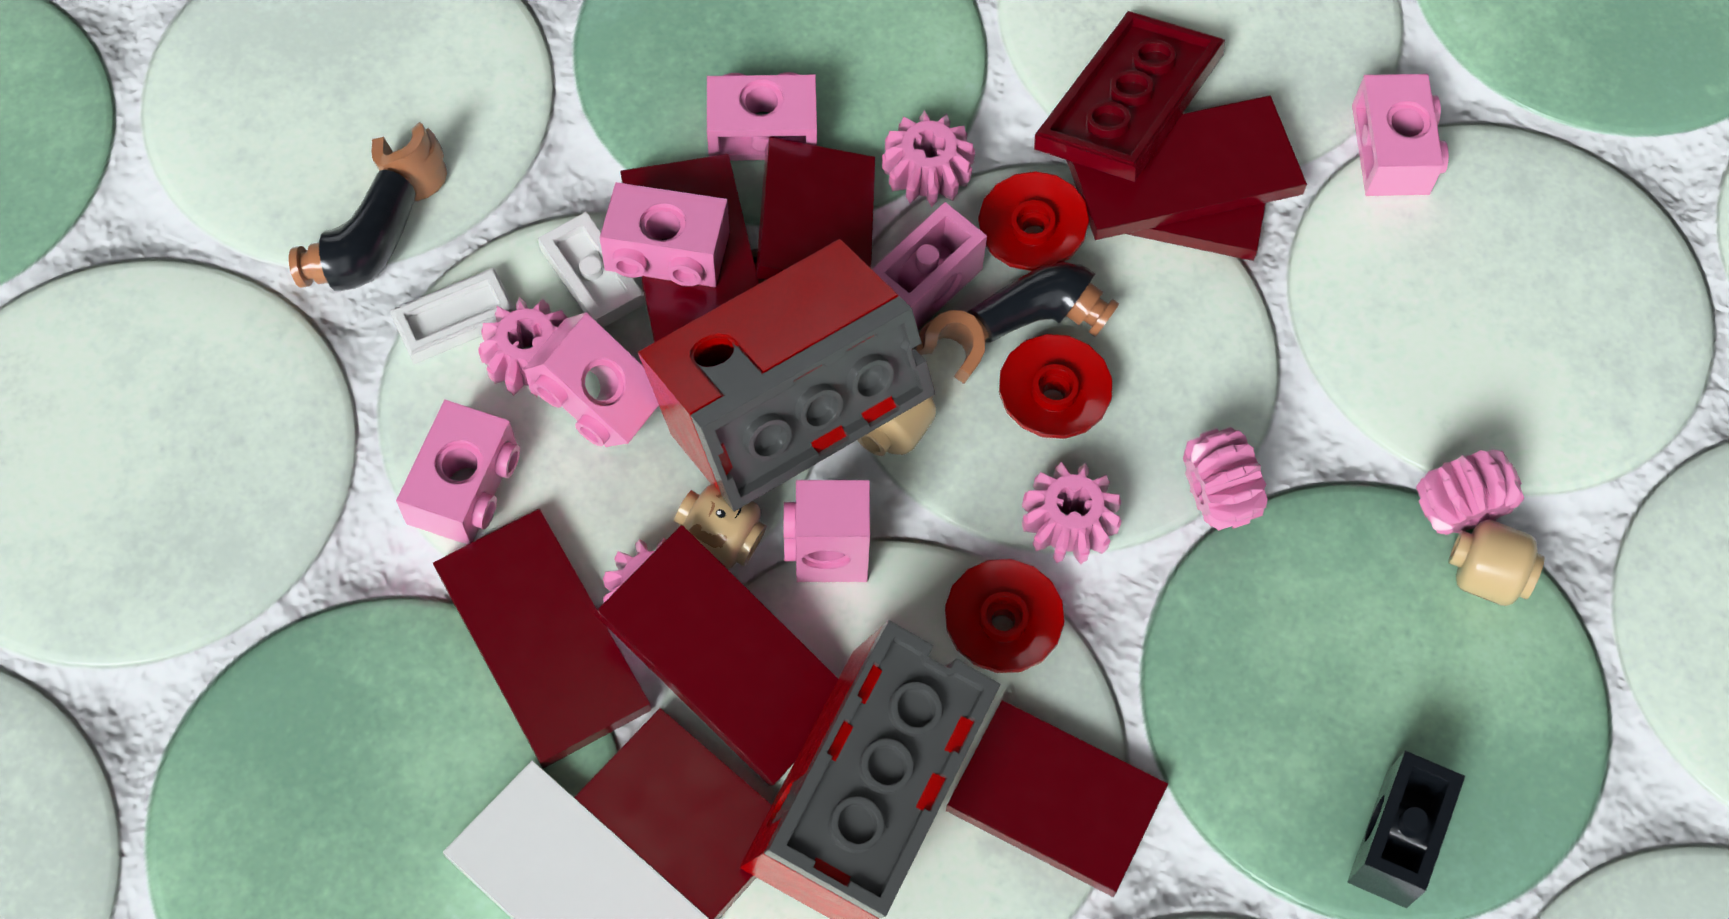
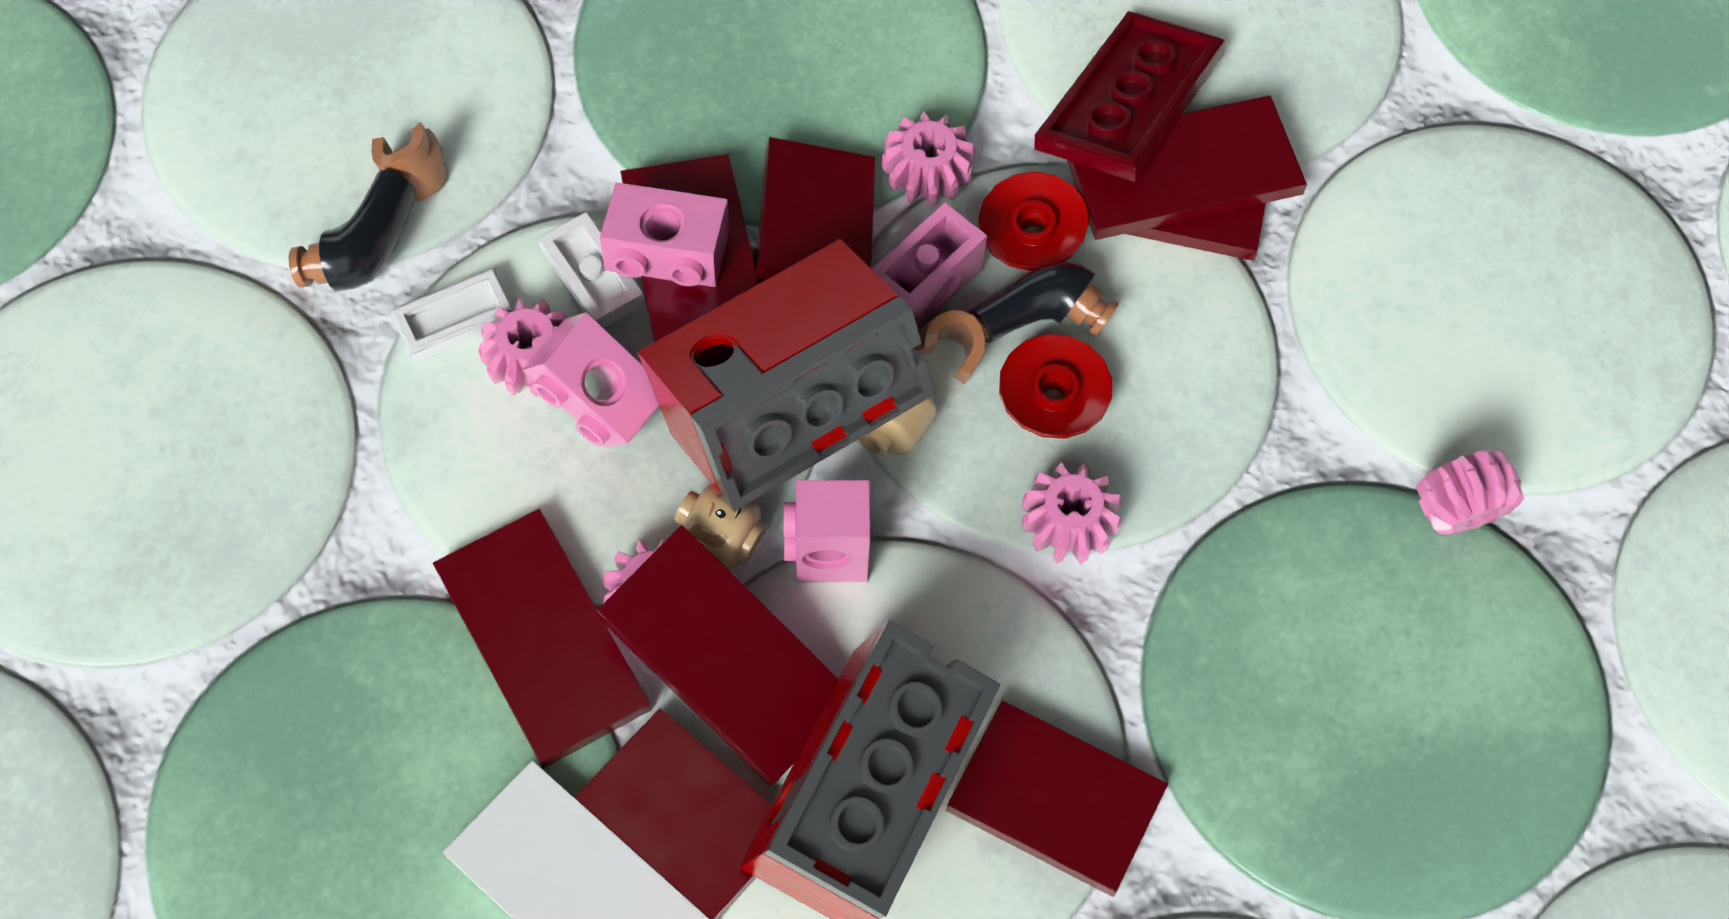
bright pink brick [396,400,520,545] -> none
bright pink brick [707,72,817,161] -> none
red dish [945,559,1065,673] -> none
bright pink gear [1183,427,1268,531] -> none
black brick [1347,750,1465,909] -> none
bright pink brick [1352,74,1449,196] -> none
tan head [1448,520,1545,606] -> none

